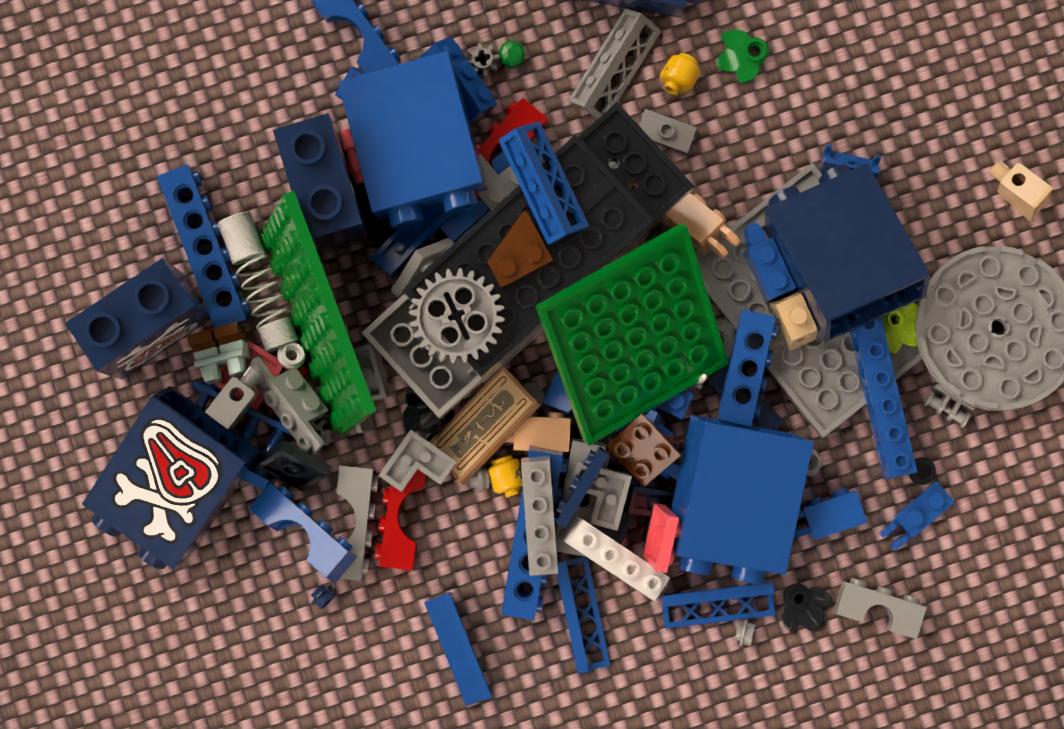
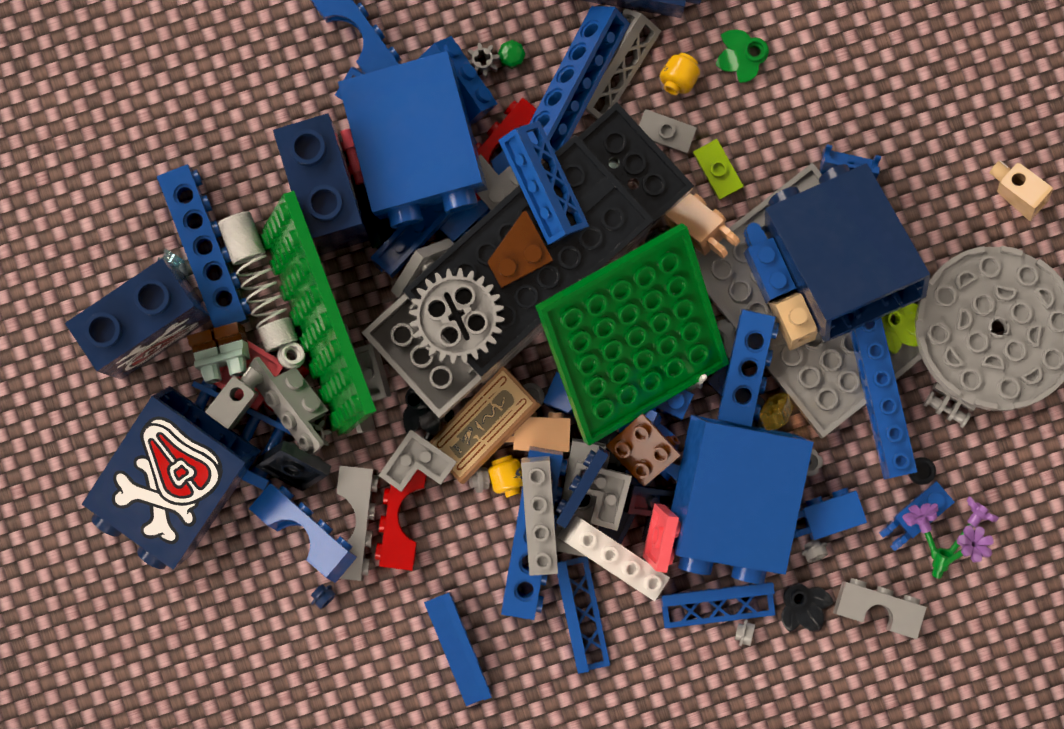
none -> clear light blue bush [157,248,186,270]
none -> blue brick [527,6,630,152]
none -> lime plate [693,139,744,201]
none -> clear yellow beam [759,393,793,430]
none -> light grey plate [801,539,828,563]
none -> medium lavender plant [902,496,999,579]

